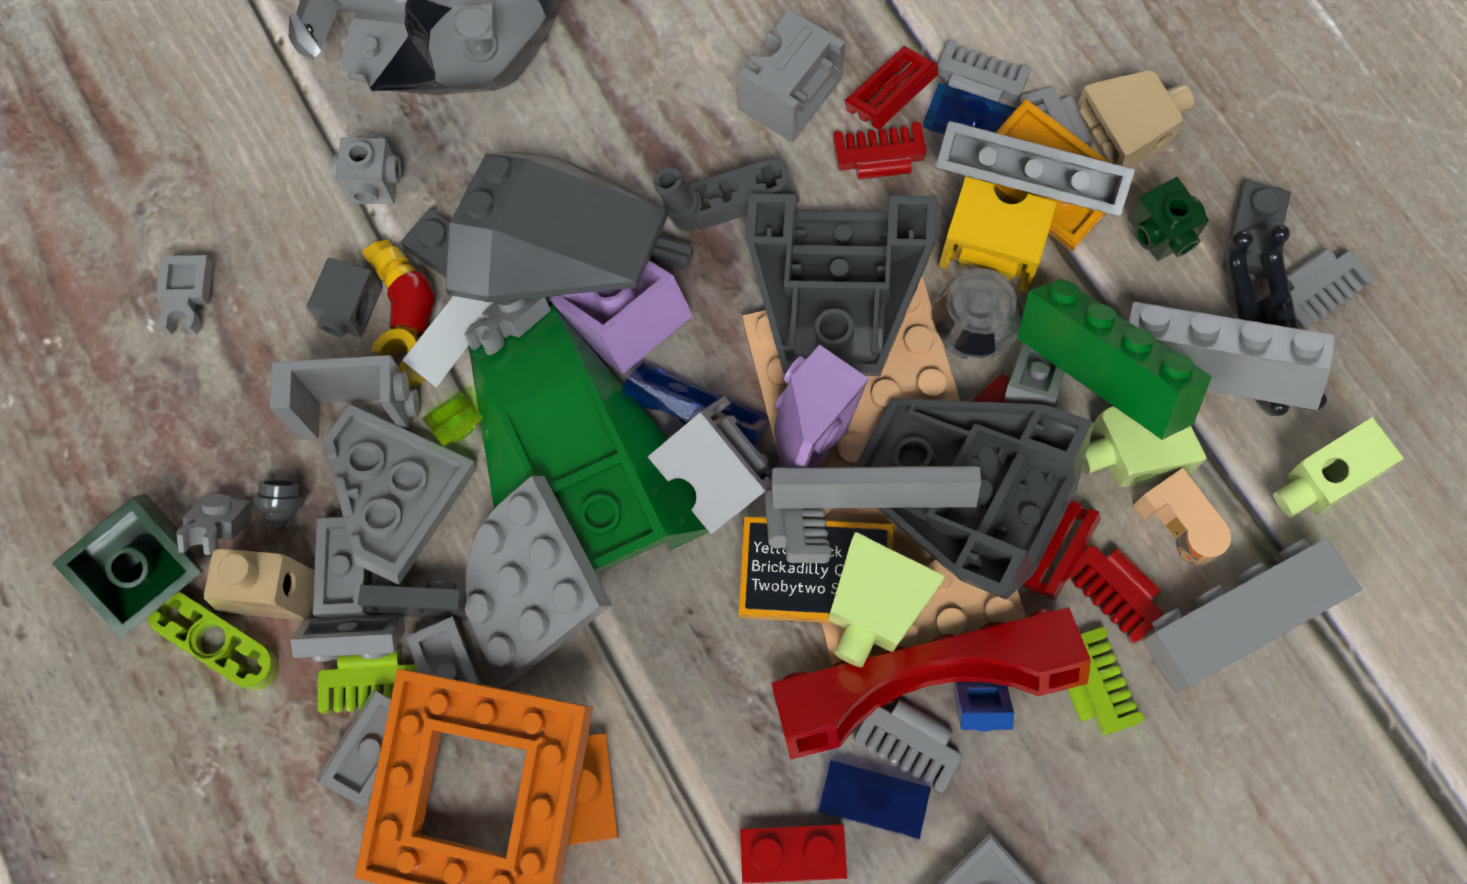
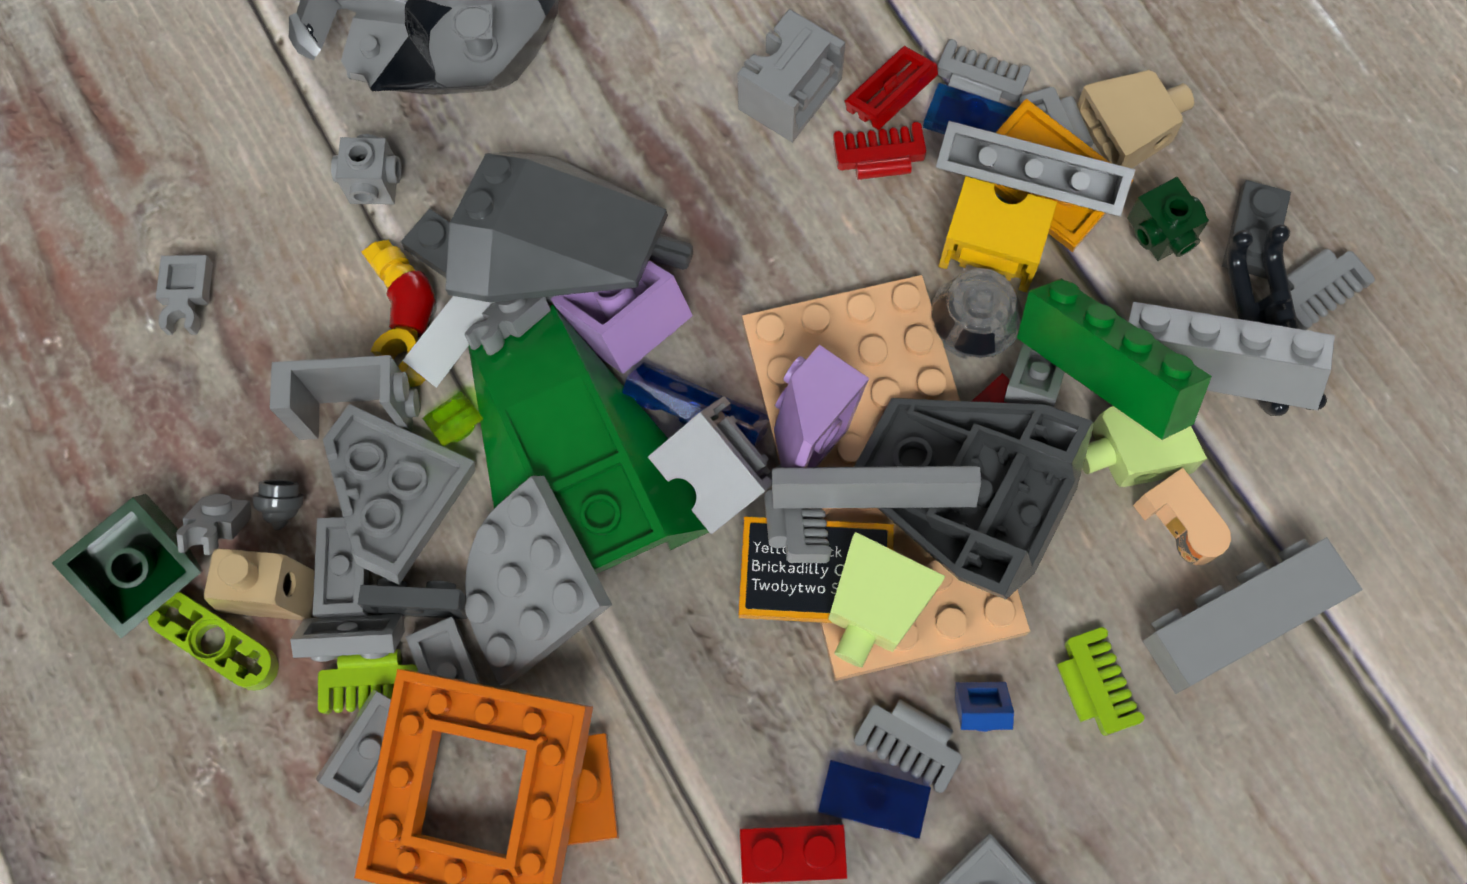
dark grey brick [306,257,382,337] -> none
dark grey beam [653,159,800,231] -> none
dark grey wedge [745,194,937,377] -> none
red arch [771,607,1091,760] -> none
red tile [1022,500,1101,601] -> none
red piece [1067,546,1164,644] -> none
yellowish green torso [1273,417,1404,518] -> none

